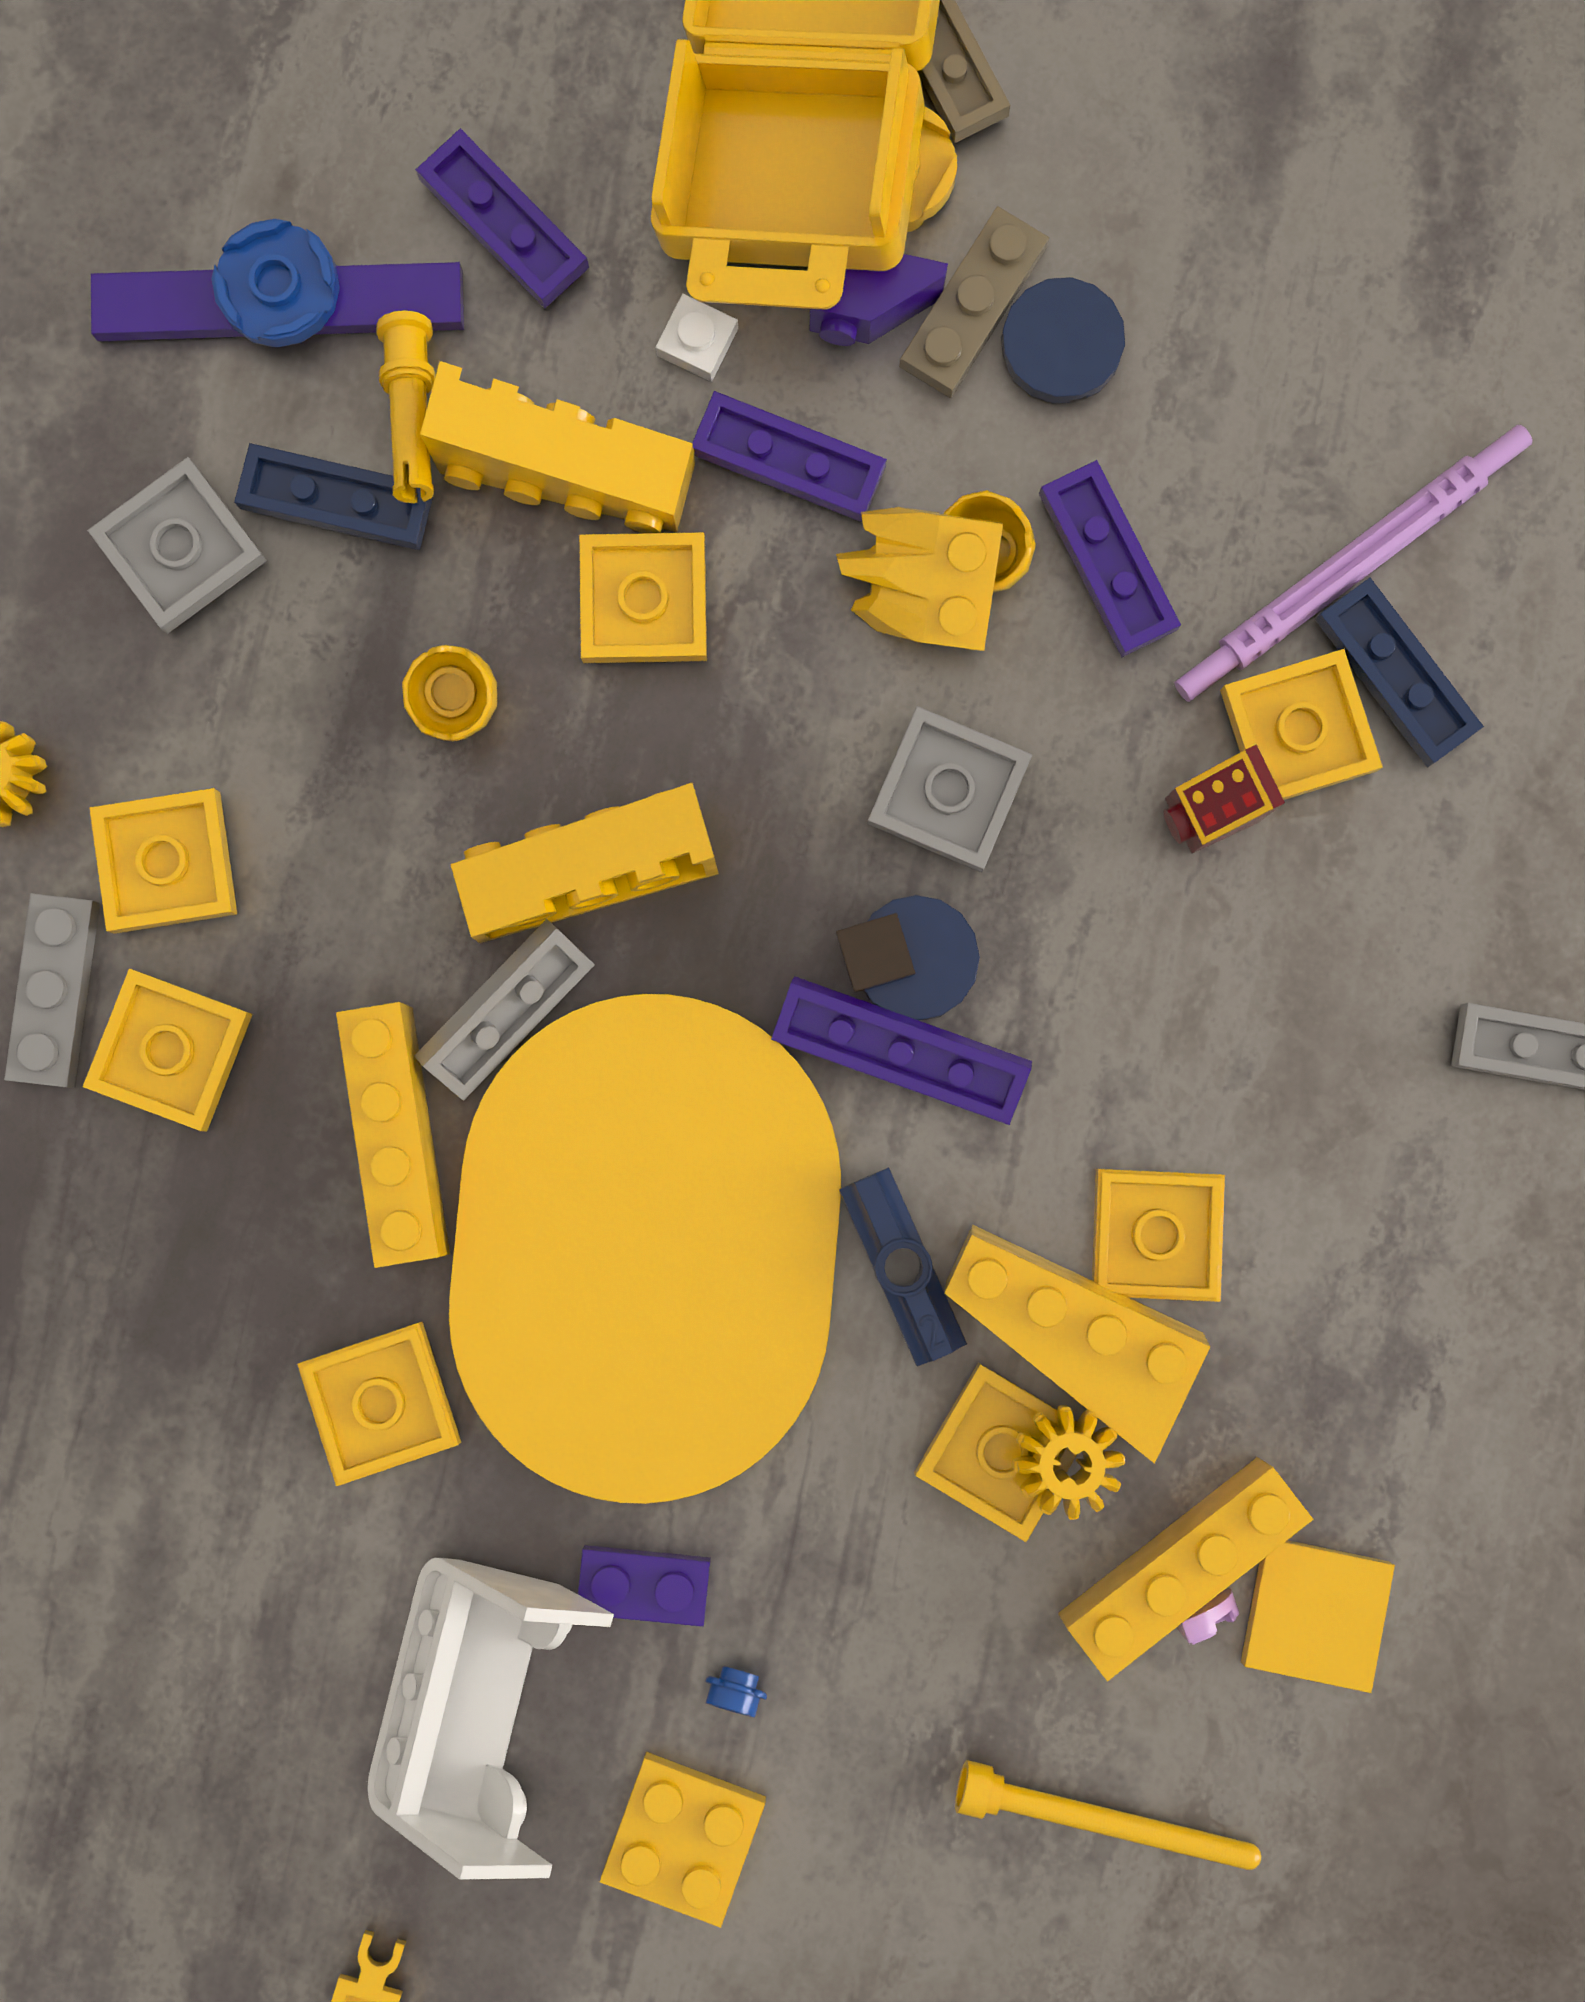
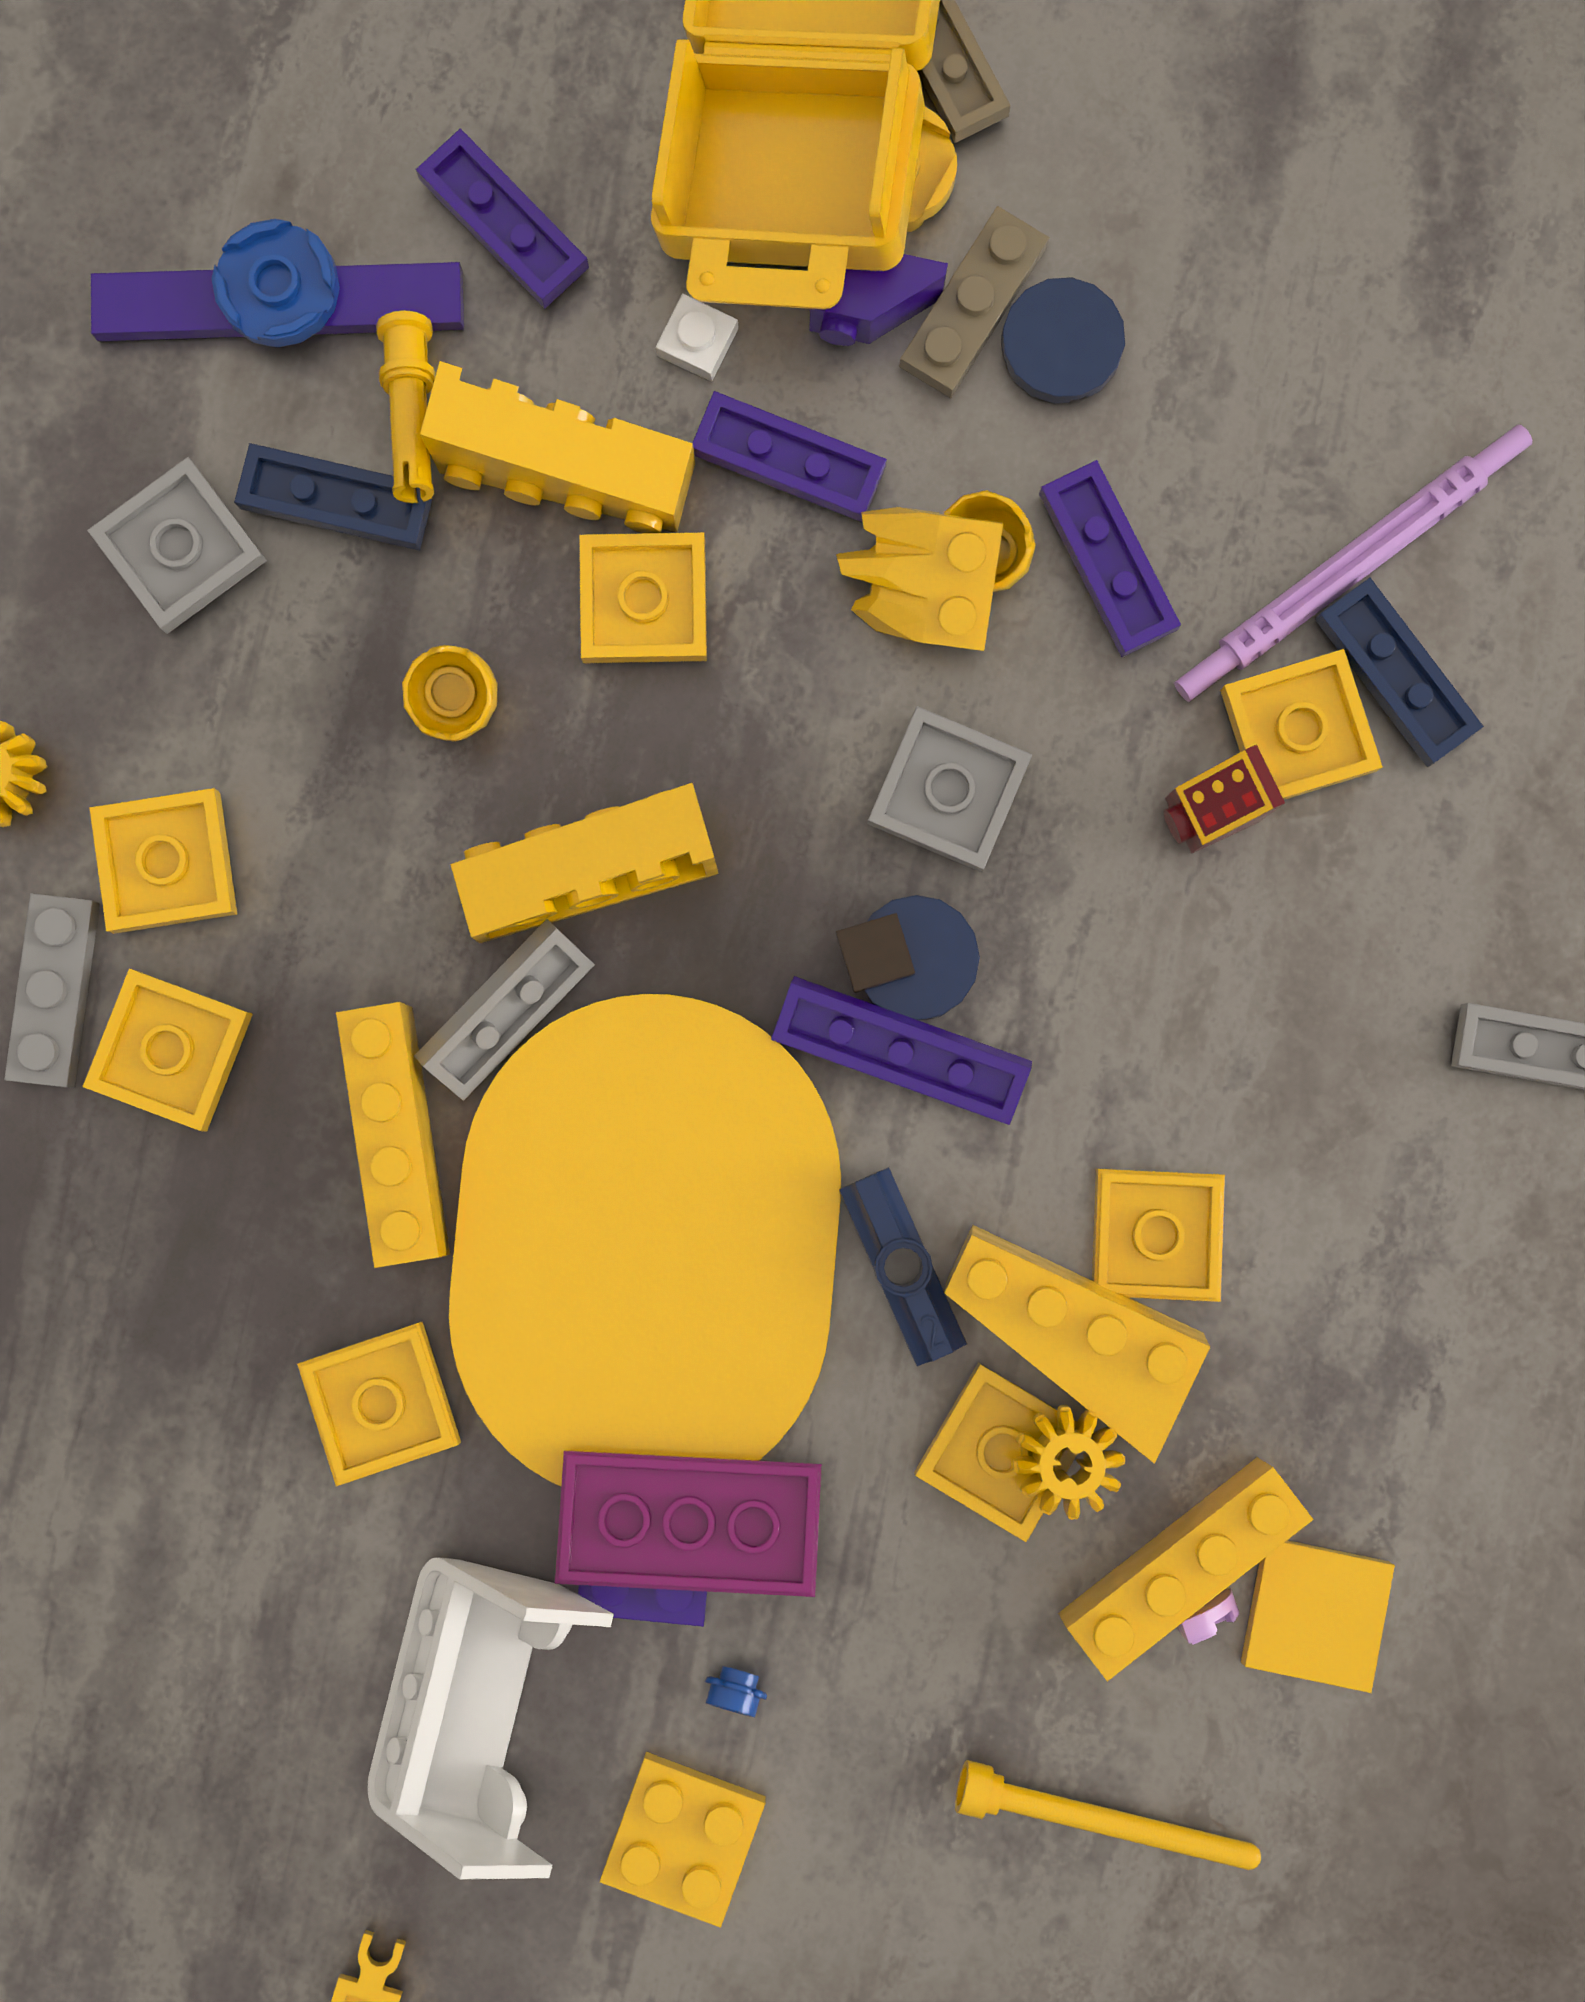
none -> magenta tile [555,1451,822,1597]

